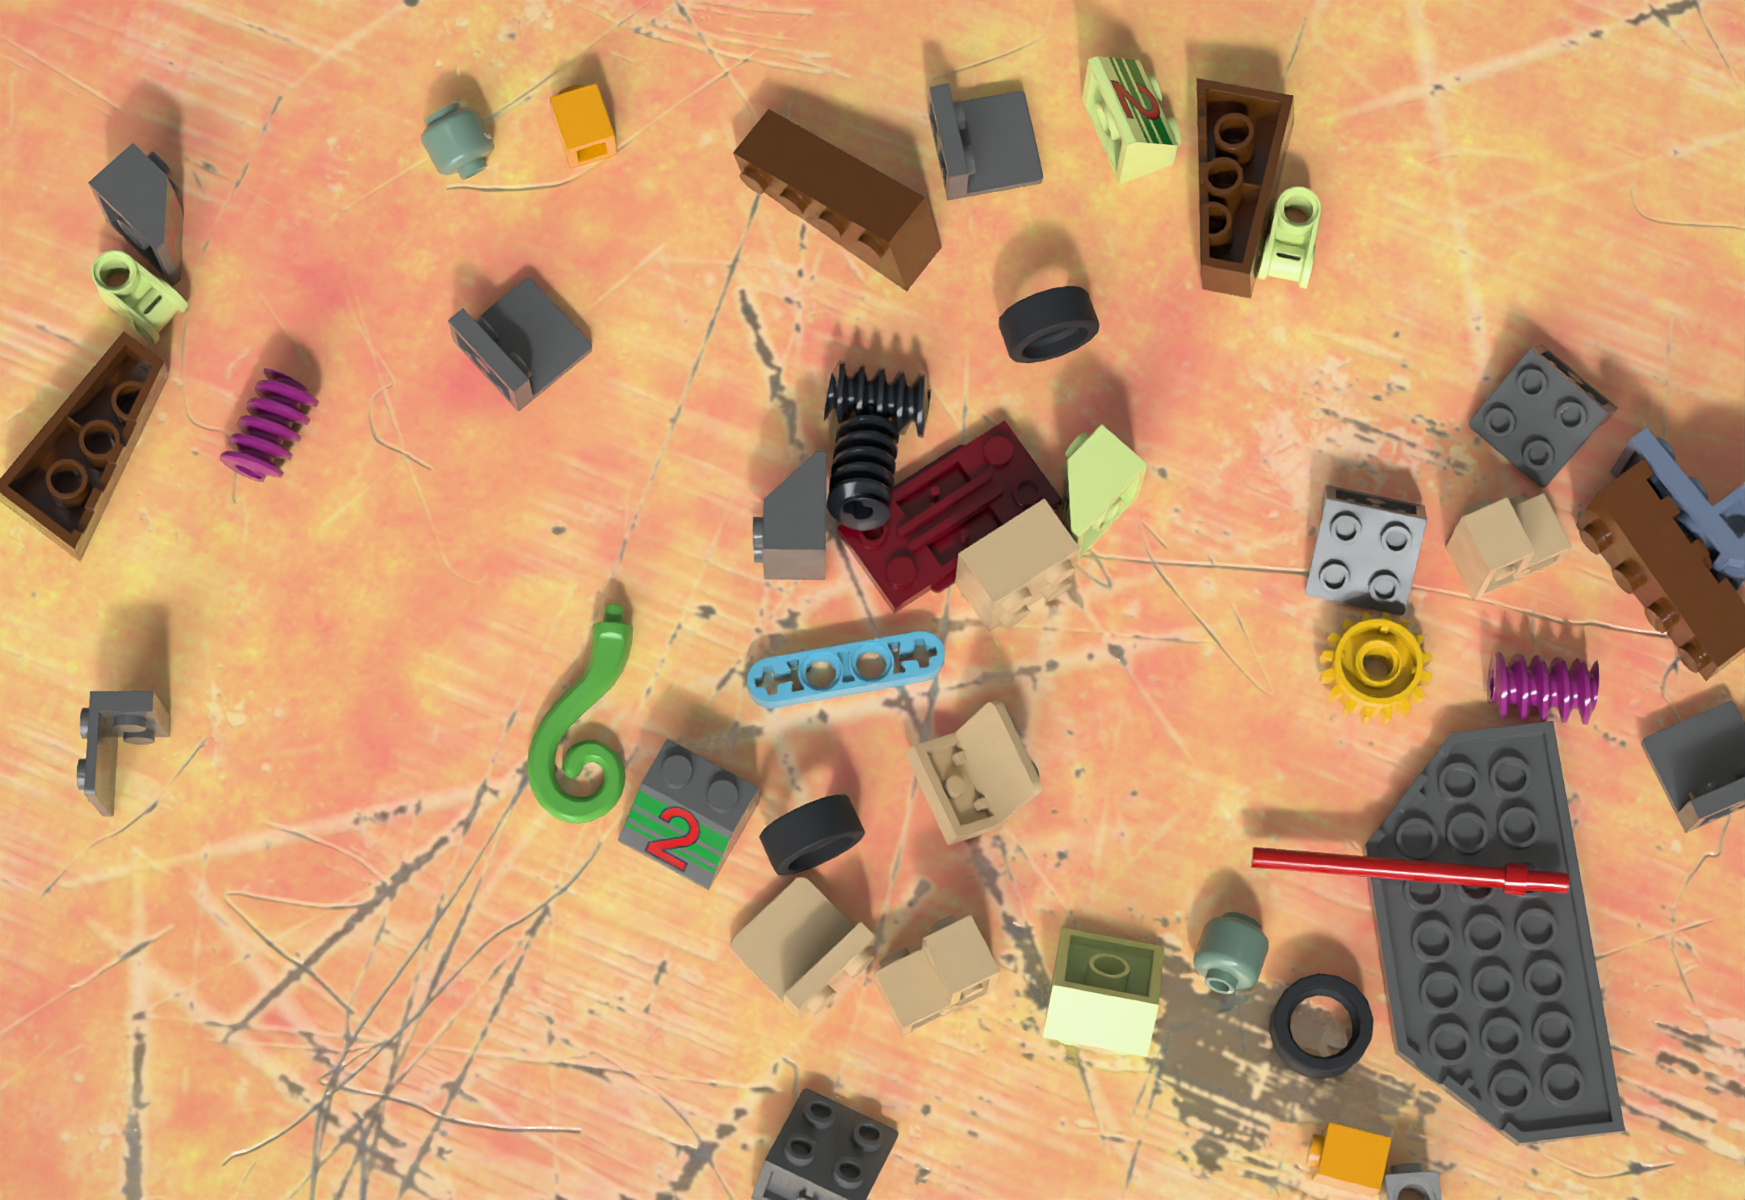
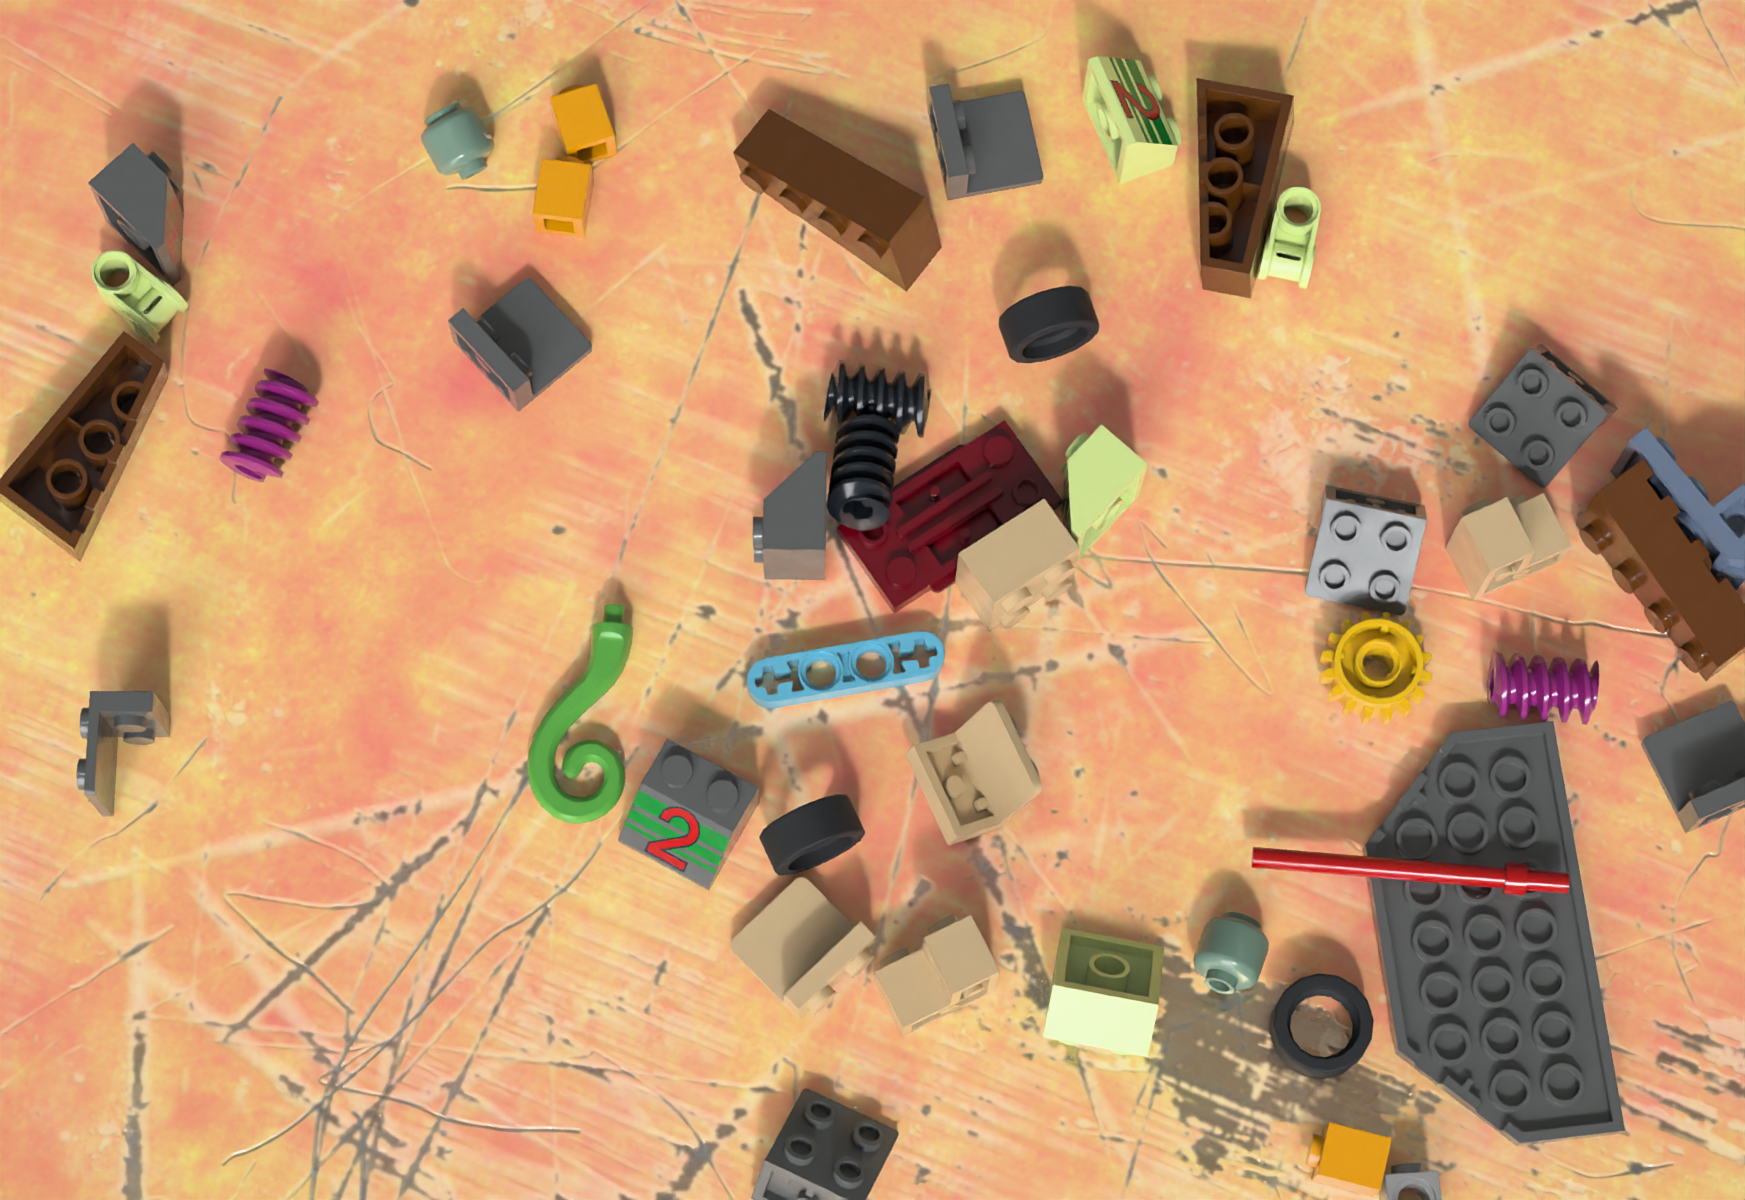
none -> light orange brick [532,156,594,238]

